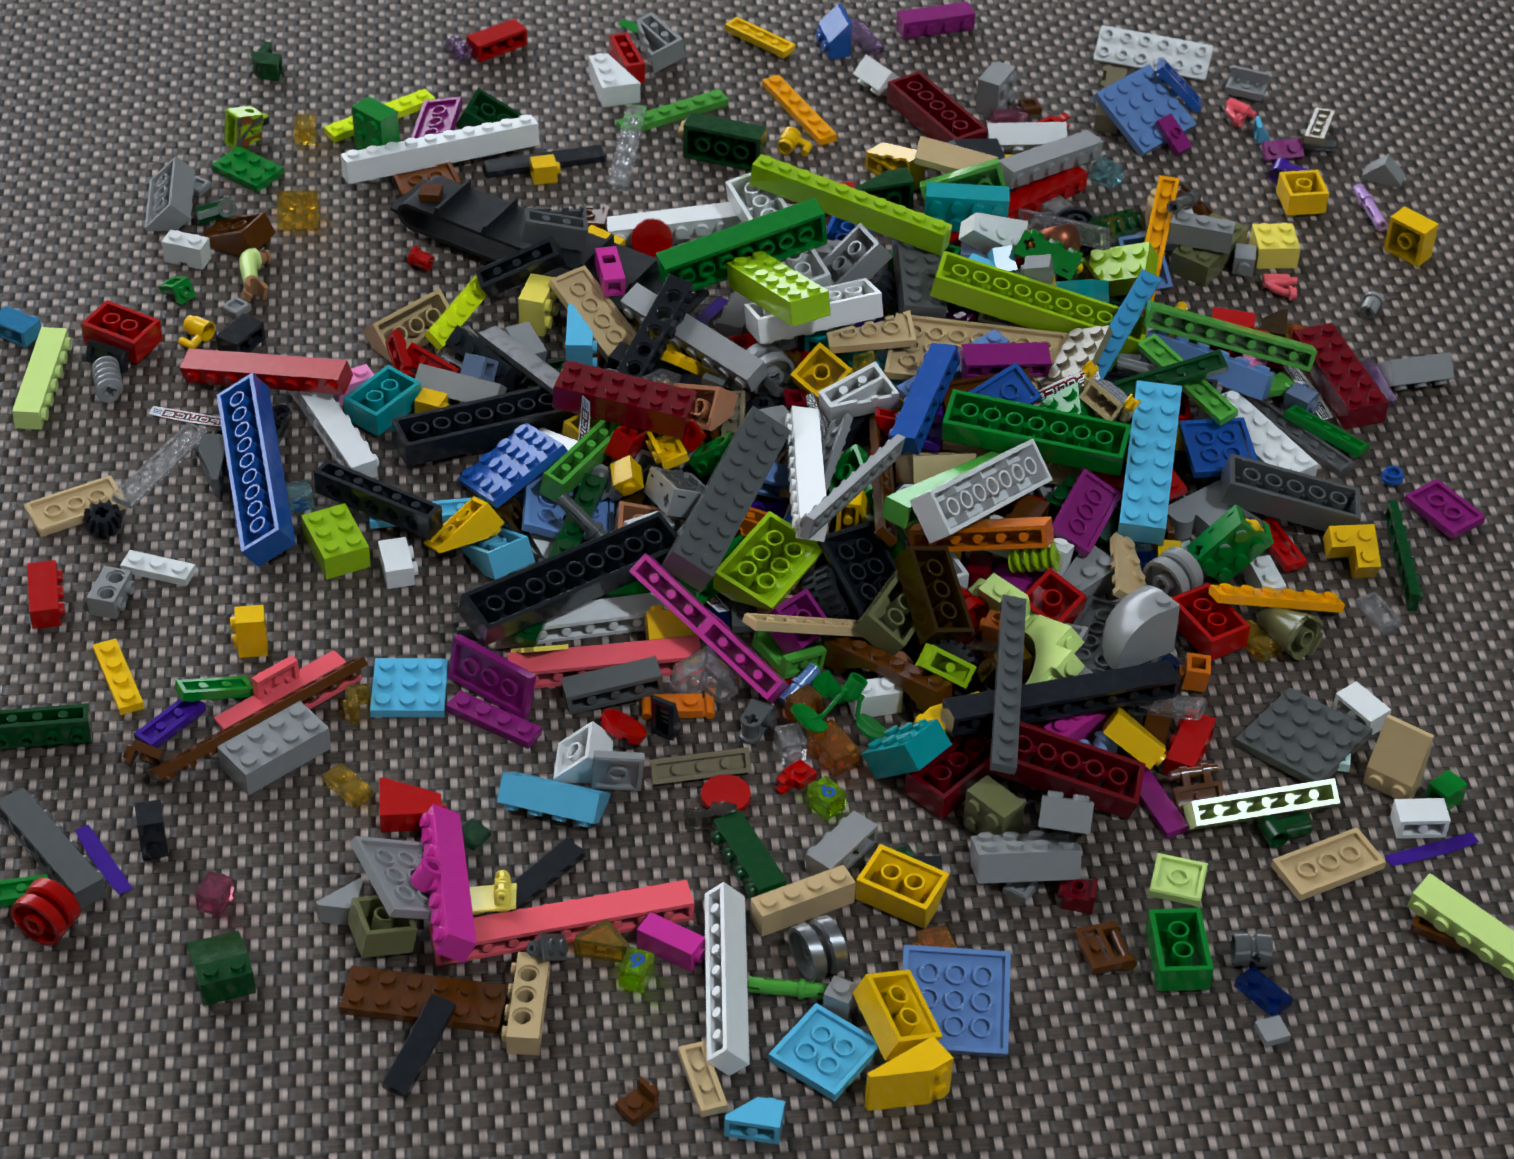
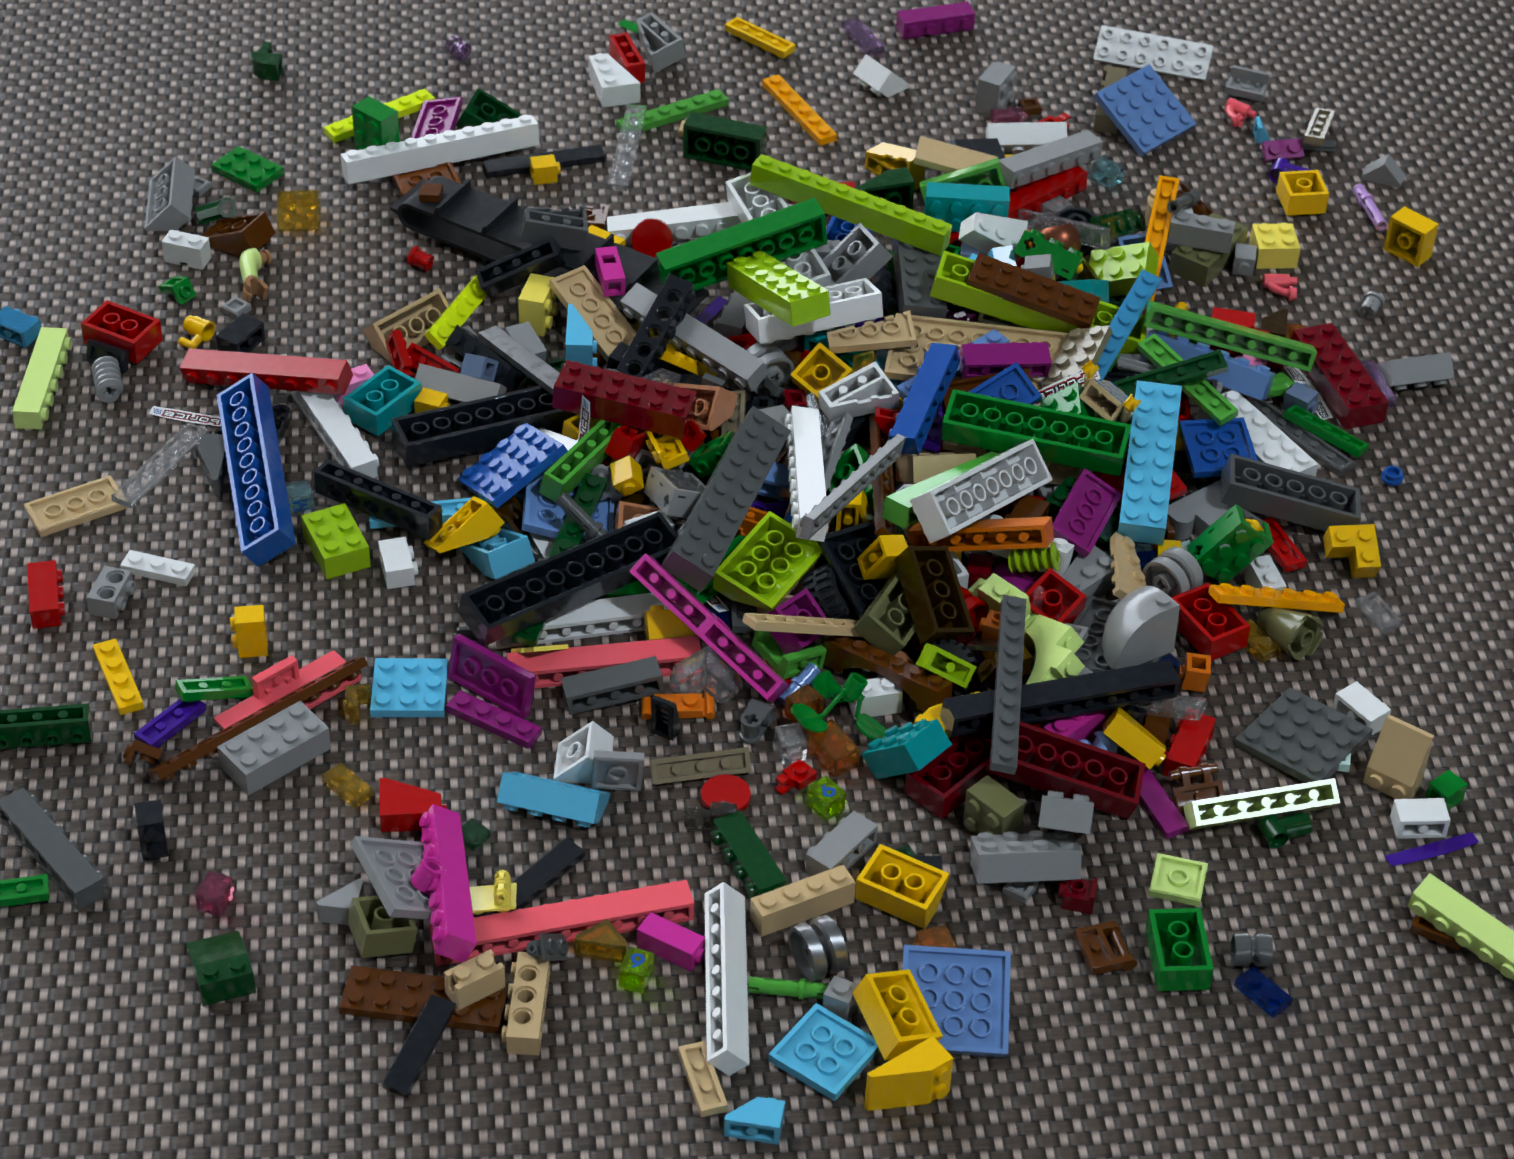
red wheel [10,878,81,946] -> none
dark purple sticker [75,824,133,894] -> none
black gear [83,499,123,539] -> none
lime torso [224,106,270,149] -> none
clear yellow brick [293,114,318,145] -> none
red brick [466,18,528,63] -> none
red tile [600,709,647,745] -> none
reddish brown bracket [615,1076,659,1126] -> none
yellow piece [777,127,813,157] -> none
blue slope [815,4,852,59] -> none
dark red brick [886,71,988,142] -> none
magenta plate [1155,113,1193,156] -> none
blue plate [1156,57,1202,113] -> none
light grey tile [1254,1015,1291,1048] -> none
tan plate [1271,827,1386,901] -> none
dark green plate [1384,500,1423,611] -> none
magenta plate [1404,479,1486,540] -> none
none -> tan brick [444,949,506,1010]
none -> yellow brick [857,535,908,580]
none -> reddish brown plate [966,253,1101,329]

